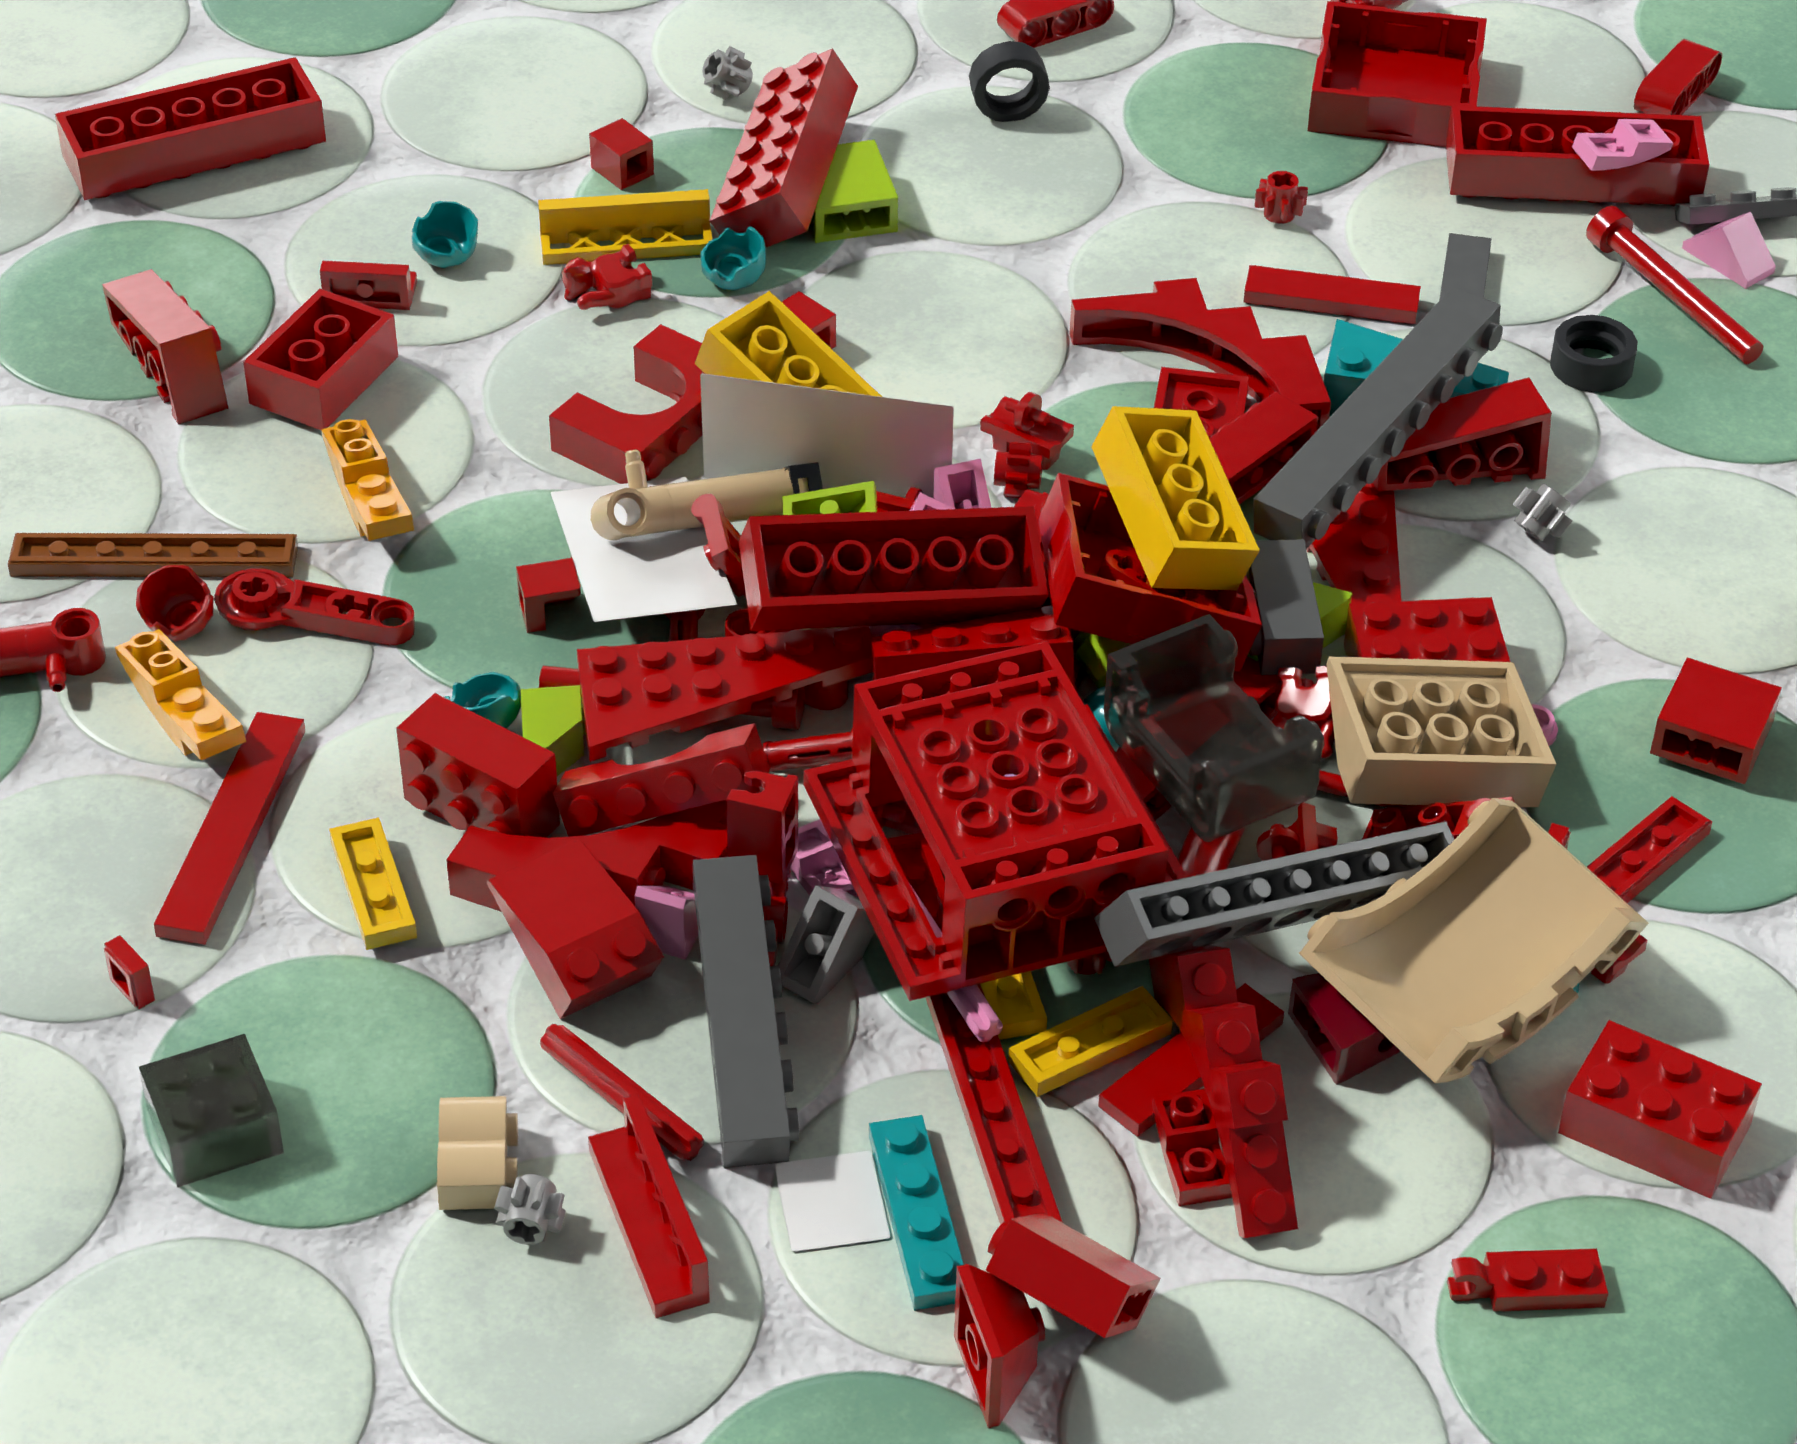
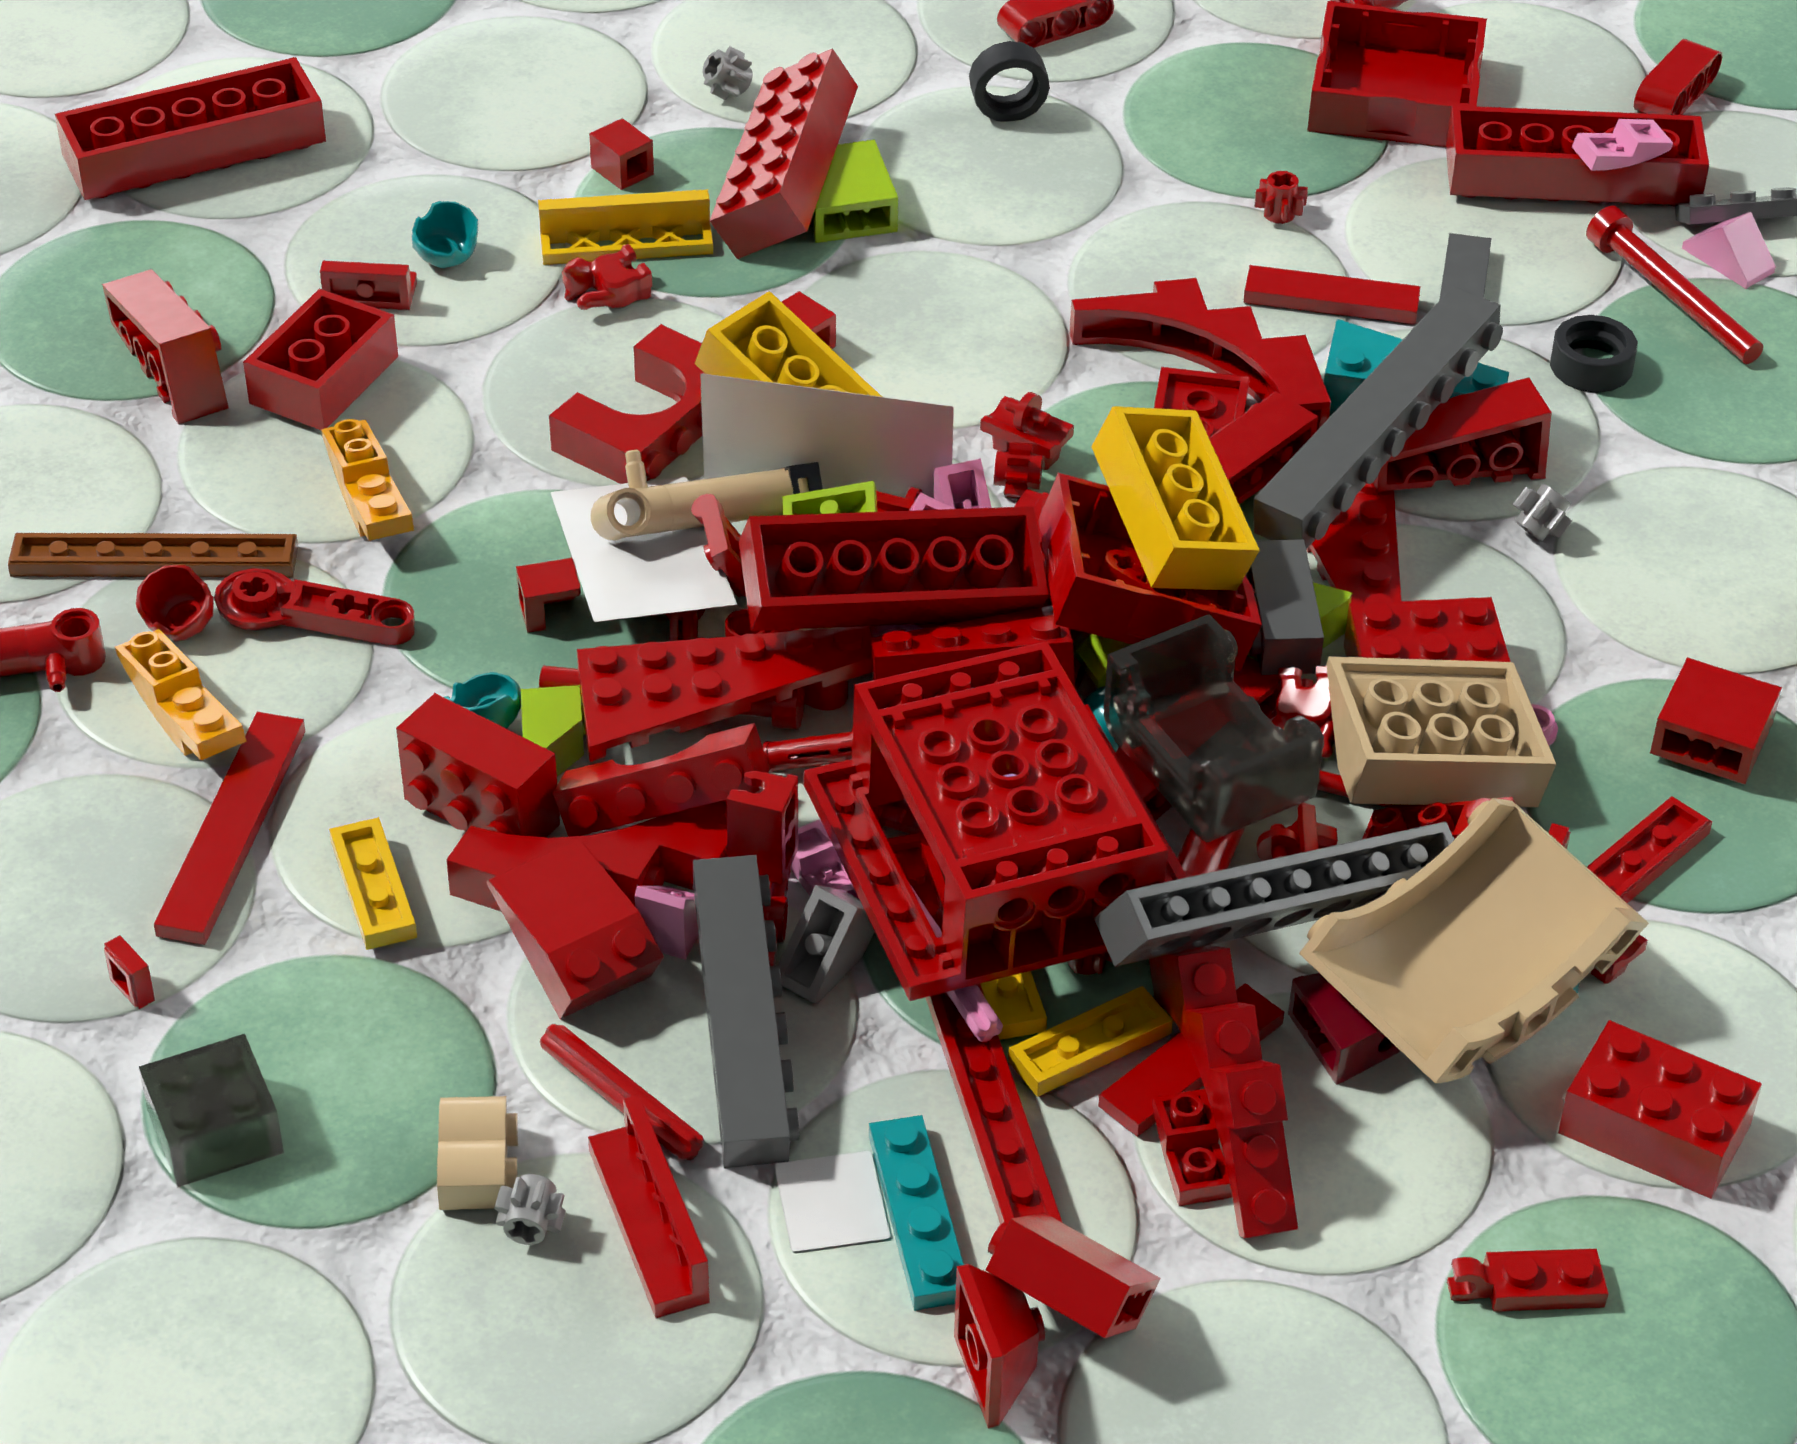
teal hair [701,226,766,290] -> none

